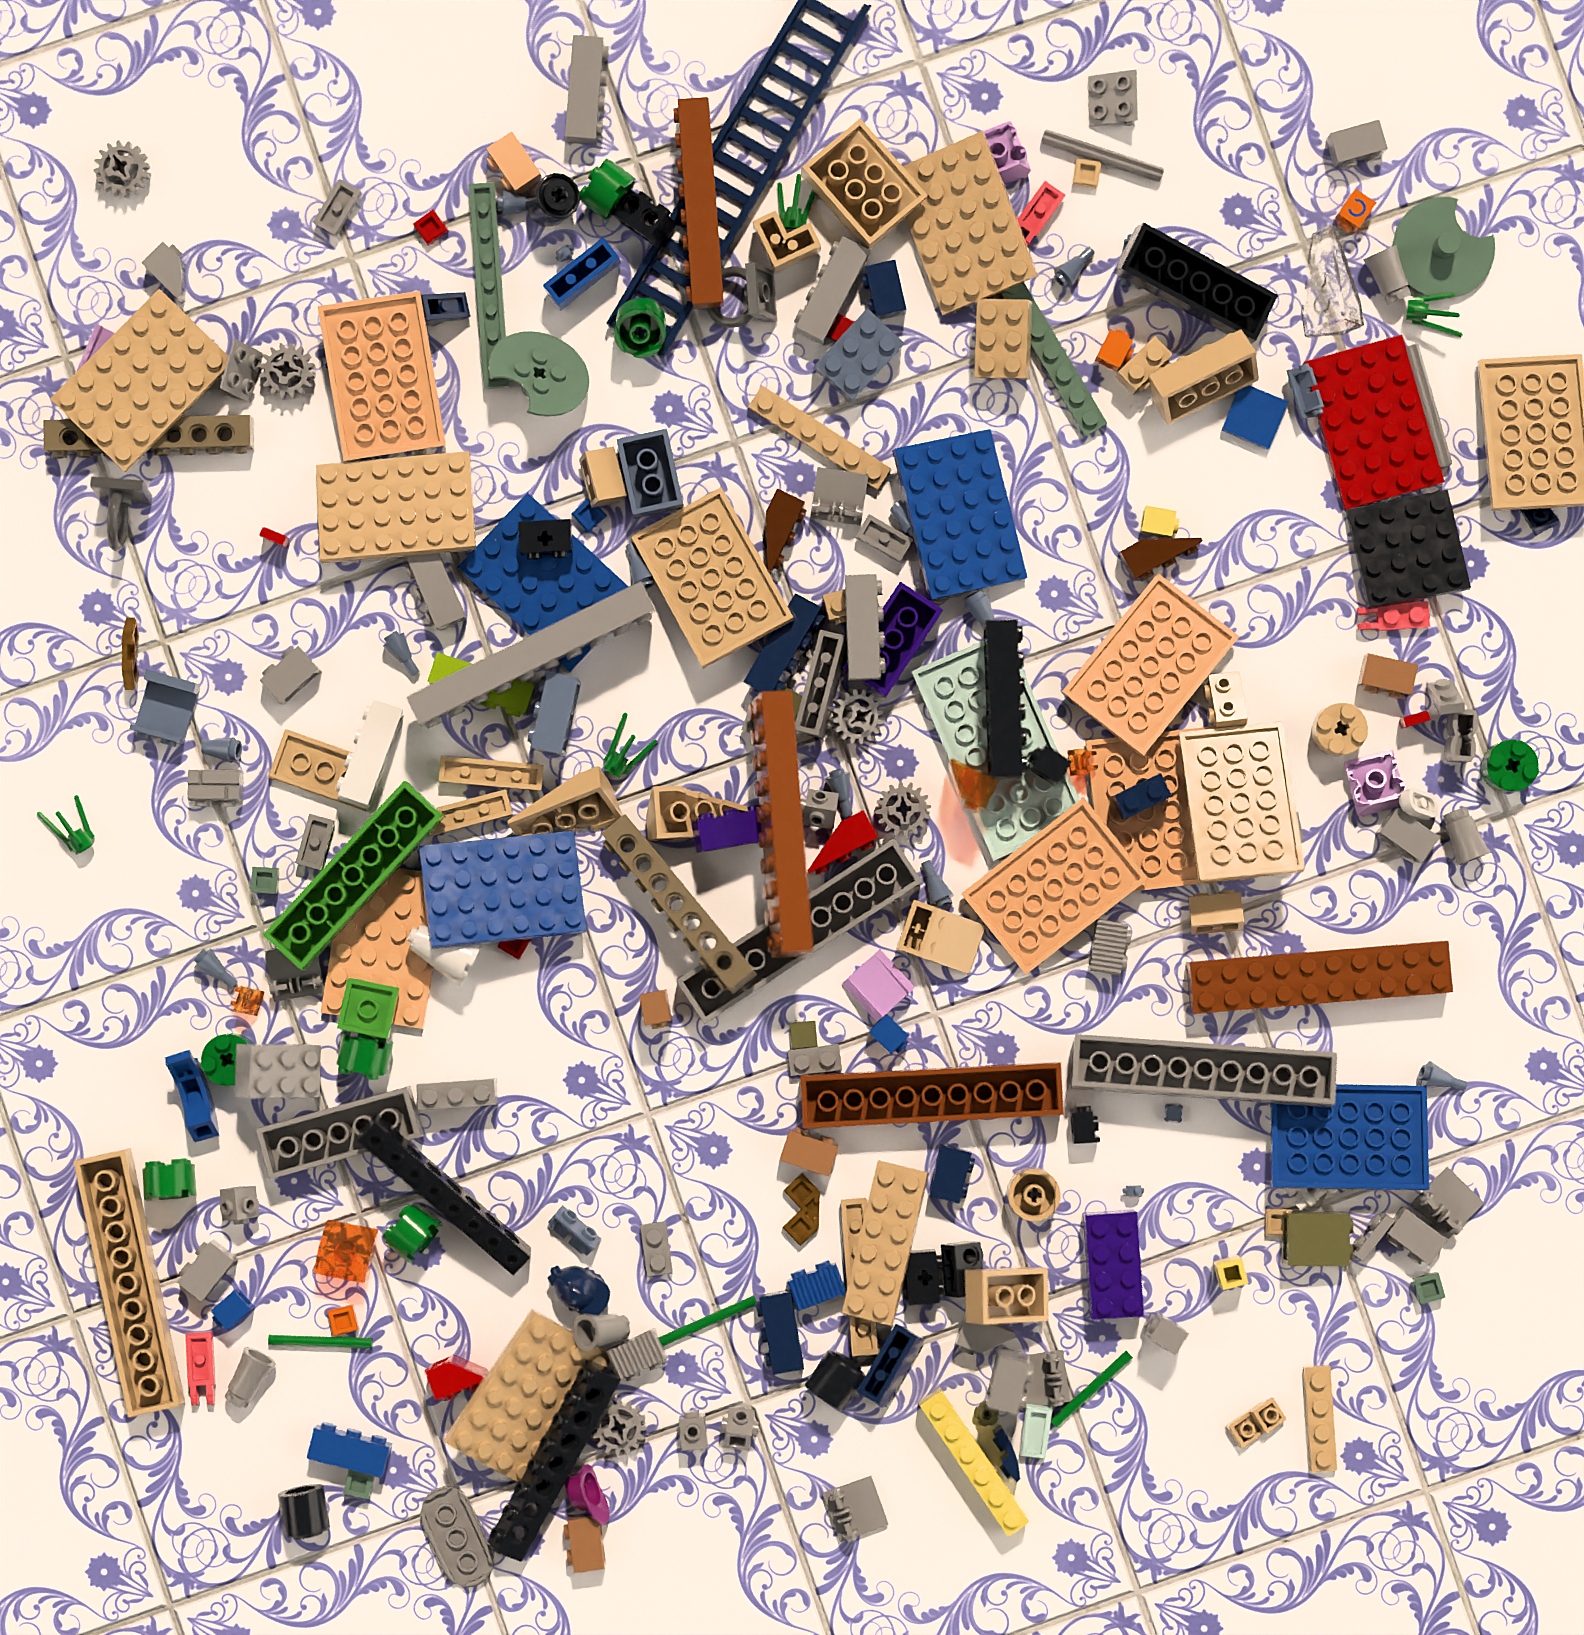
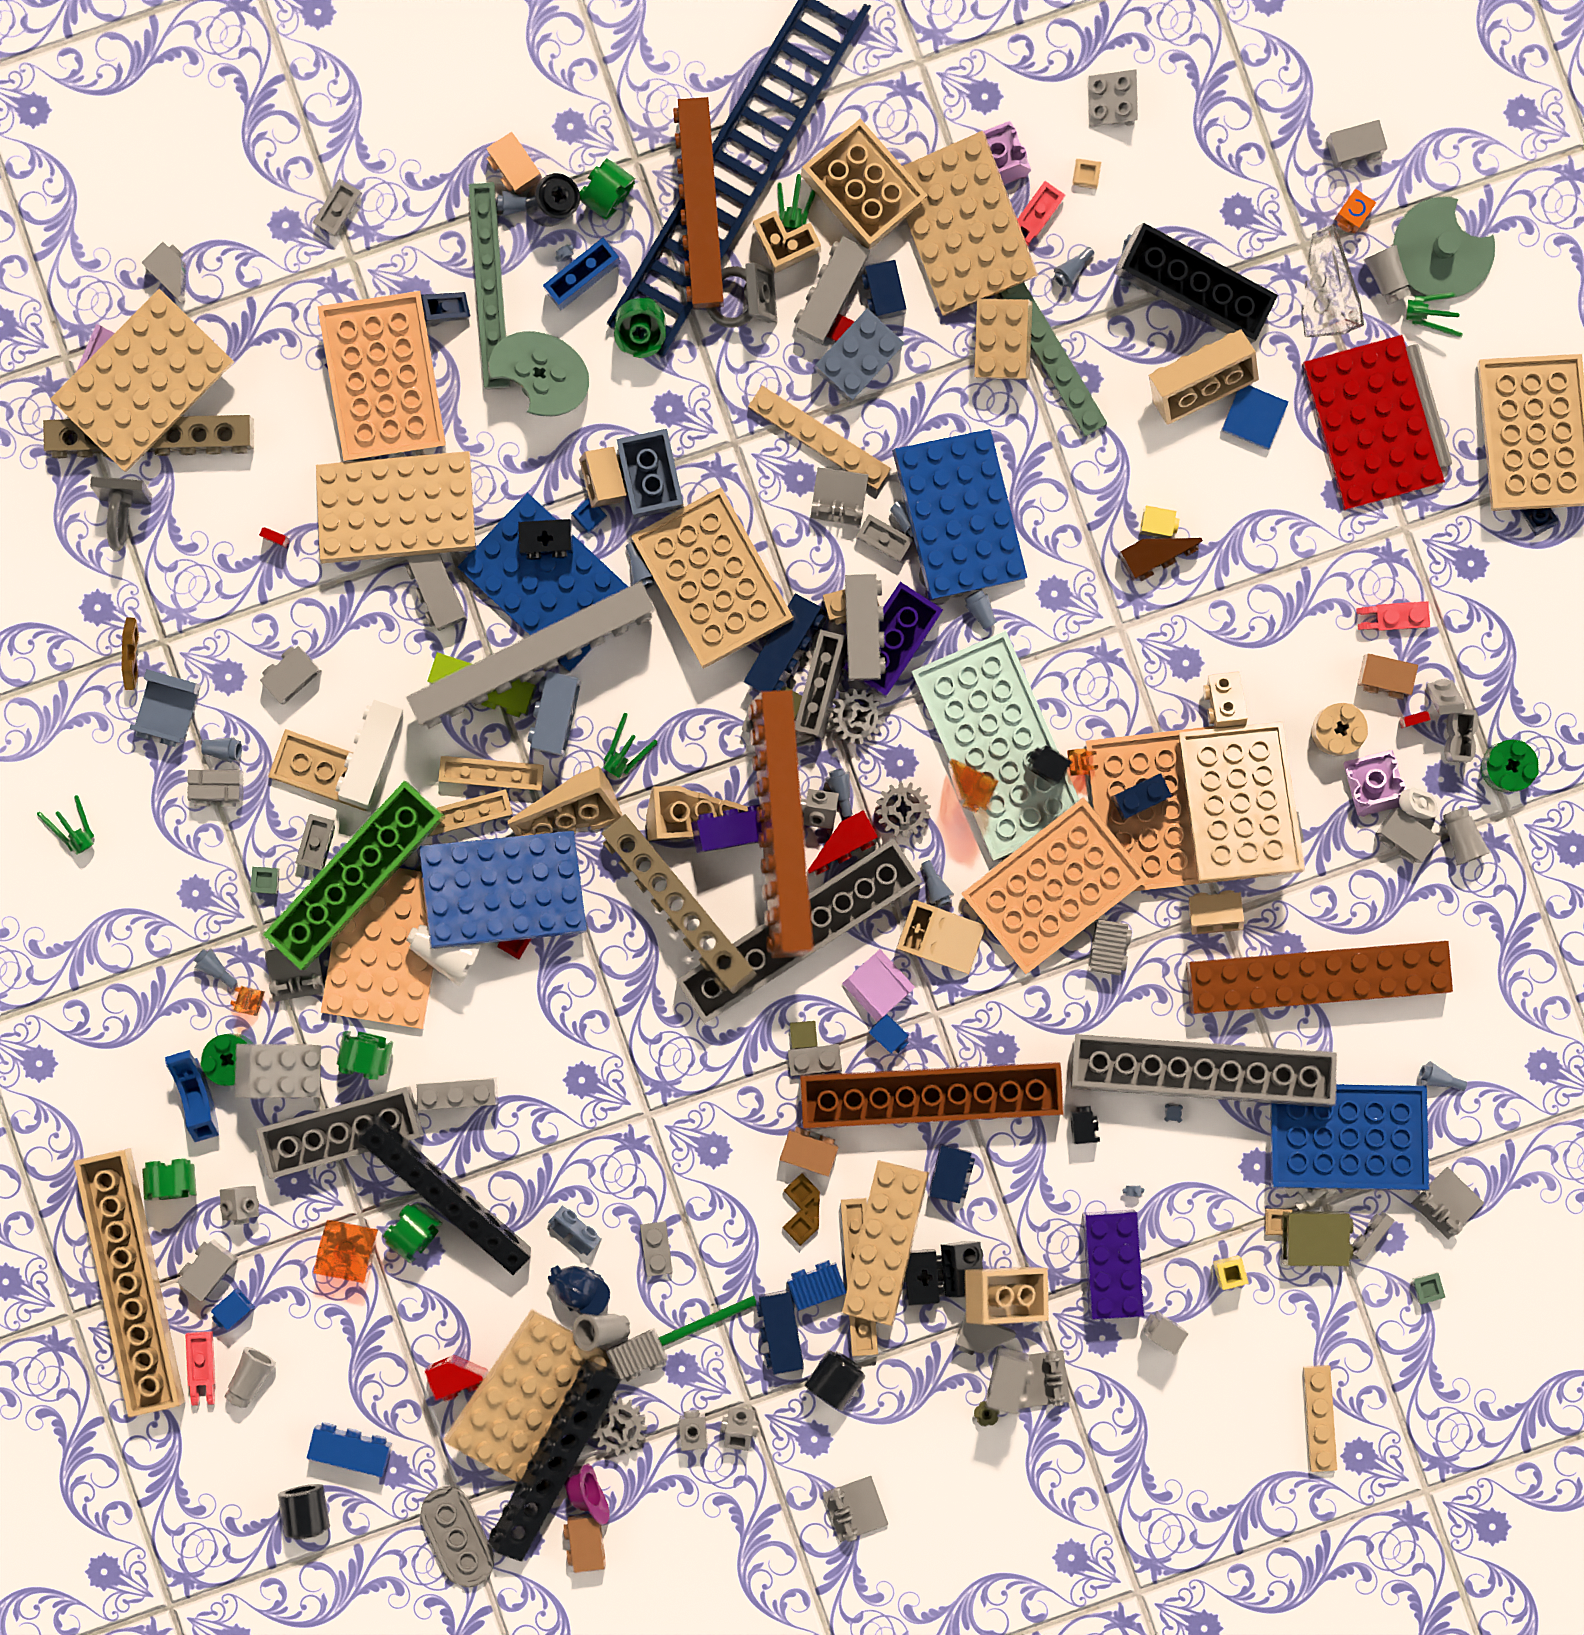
light grey gear [93,140,151,198] -> none
light grey hinge [220,339,263,402] -> none
light grey gear [259,343,316,400] -> none
green bar [268,1334,373,1349] -> none
orange tile [327,1304,360,1336] -> none
bright green plate [337,977,400,1039] -> none
sand green plate [343,1470,375,1499] -> none
sand blue cone [382,630,420,677] -> none
red tile [413,209,449,246] -> none
light grey brick [565,35,609,145] -> none
black brick [611,188,676,248] -> none
medium nougat brick [639,989,673,1030] -> none
reddish brown slope [766,488,807,574] -> none
dark blue brick [857,1323,925,1407] -> none
light yellow brick [919,1387,1029,1537] -> none
black brick [983,619,1028,780] -> none
dark blue slope [992,1424,1020,1483] -> none
tan brick [1006,1167,1061,1222] -> none
light aqua tile [1019,1404,1052,1459] -> none
light grey axle [1041,129,1164,182] -> none
green bar [1051,1350,1133,1428] -> none
light nougat plate [1062,573,1239,757] -> none
orange brick [1094,329,1134,372] -> none
tan brick [1115,336,1173,395] -> none
tan slope [1226,1397,1287,1448] -> none
sand blue hinge [1286,363,1324,419] -> none
black plate [1346,489,1471,609] -> none
light grey brick [1386,1206,1448,1265] -> none

